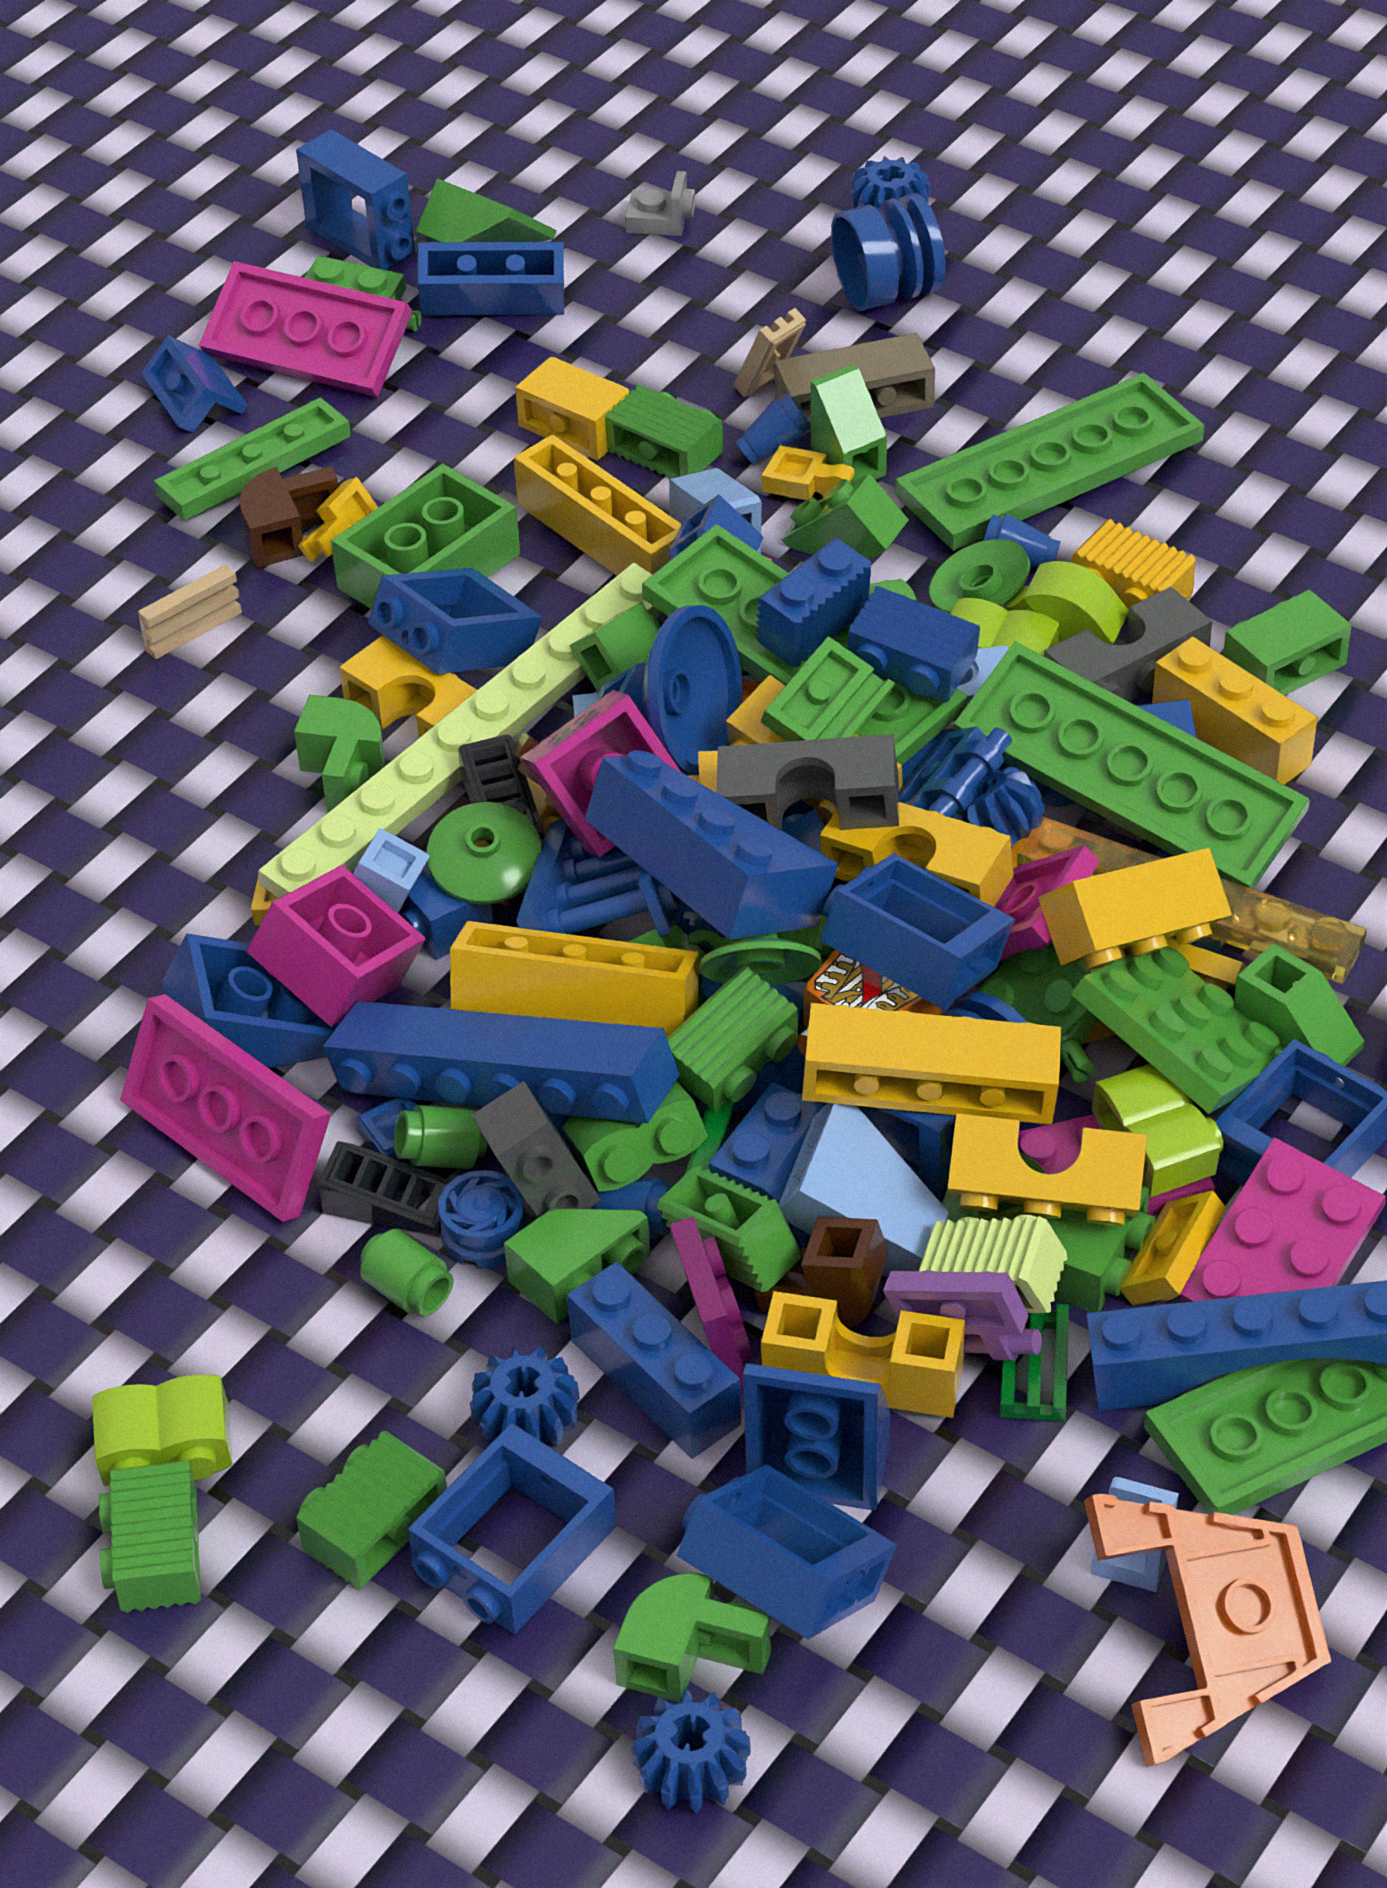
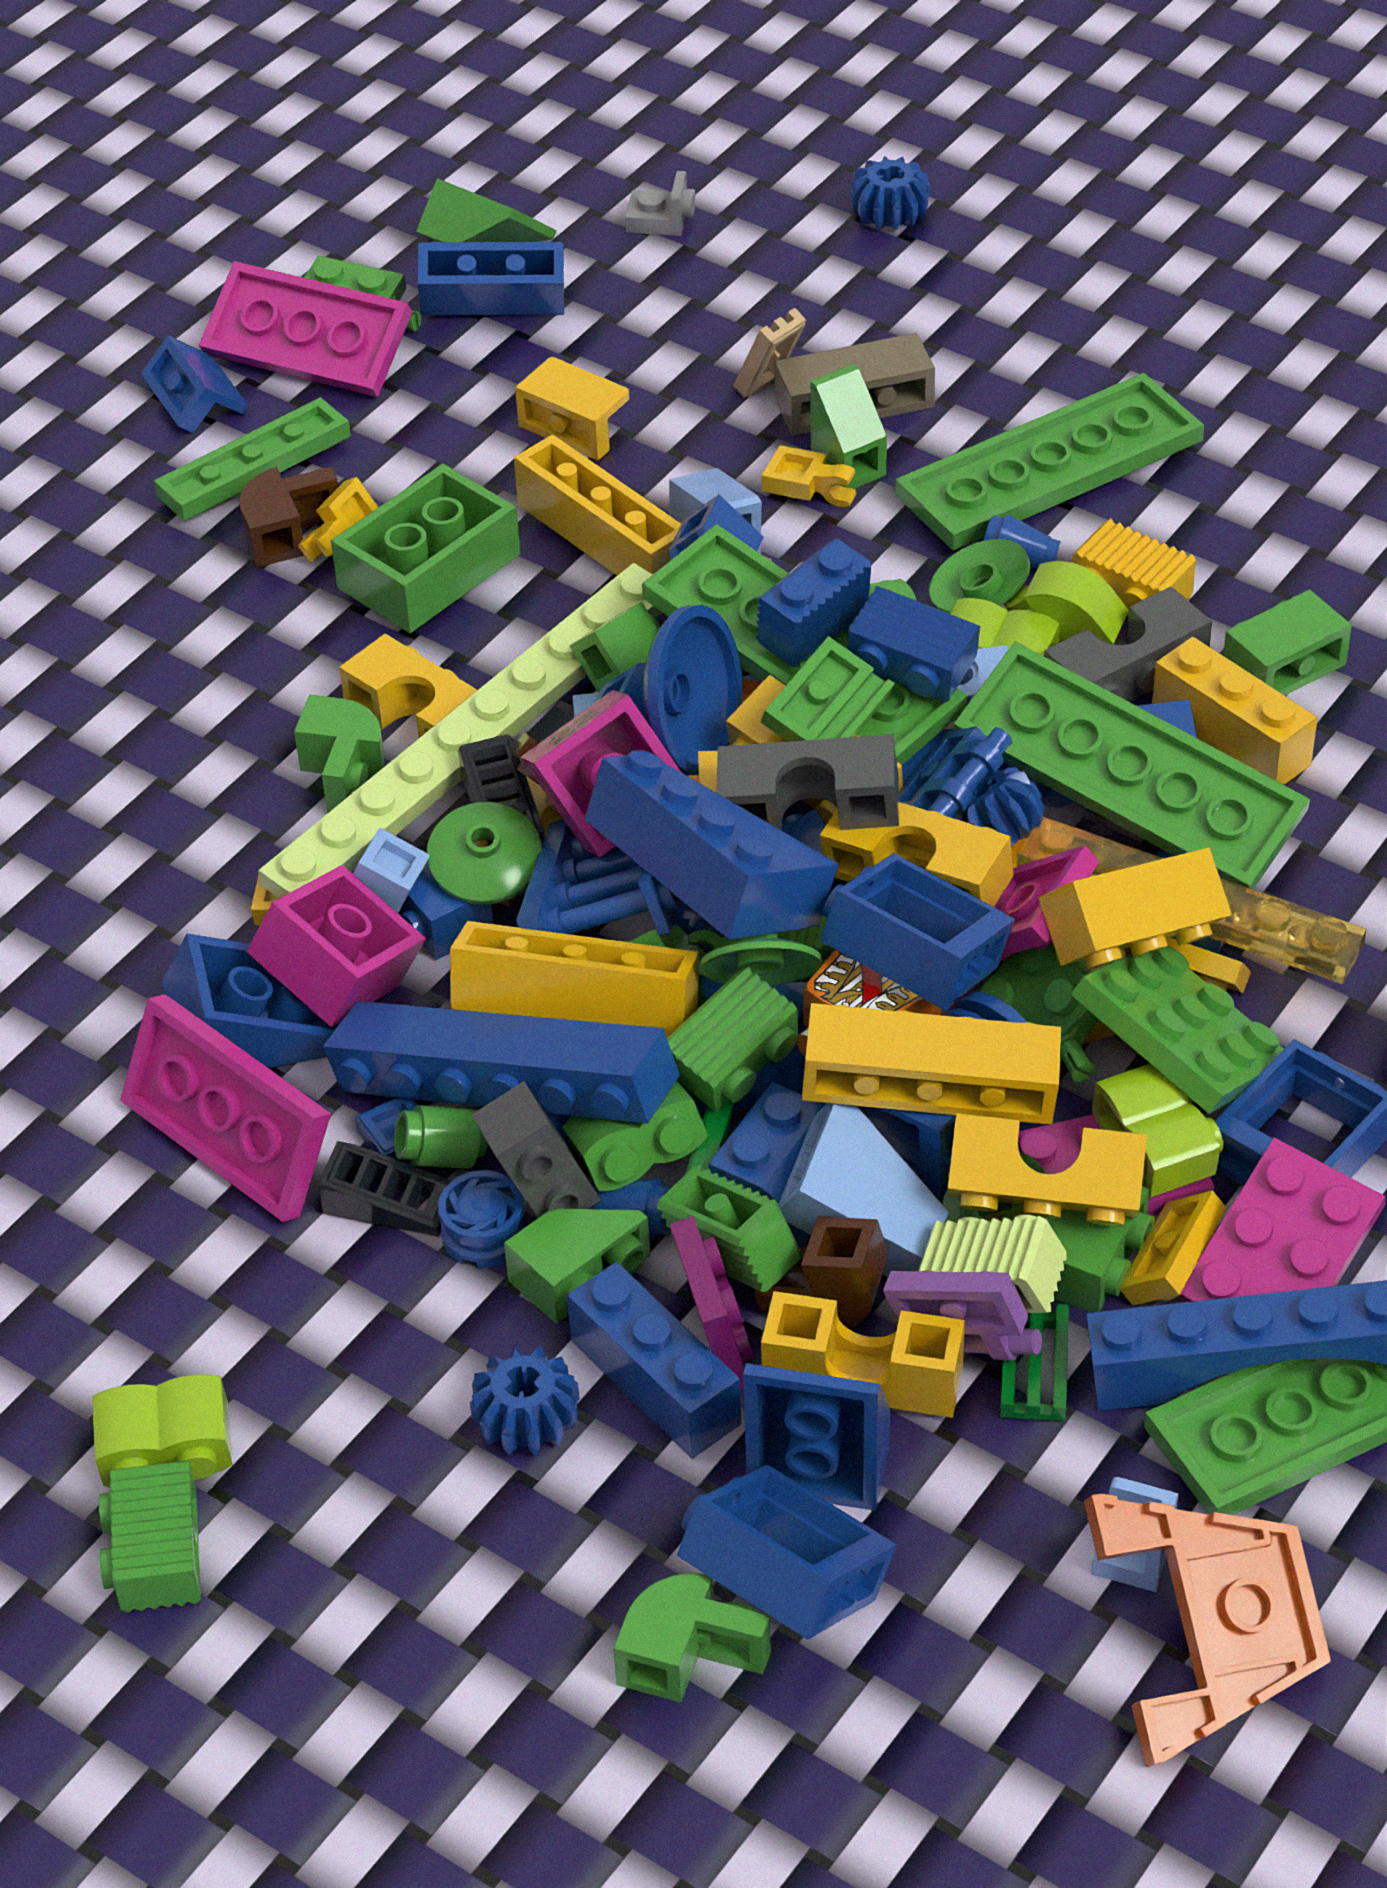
tan tile [138,565,242,660] -> none
blue window [296,129,415,270] -> none
bright green brick [296,1431,447,1589] -> none
bright green brick [360,1229,454,1316] -> none
blue window [368,568,543,674] -> none
blue window [408,1423,617,1635] -> none
bright green brick [605,384,723,479] -> none
blue gear [631,1688,751,1815] -> none
blue cone [736,394,811,465] -> none
bright green slope [781,473,909,560] -> none
blue wheel [831,193,946,312] -> none
bright green slope [1234,943,1364,1067] -> none

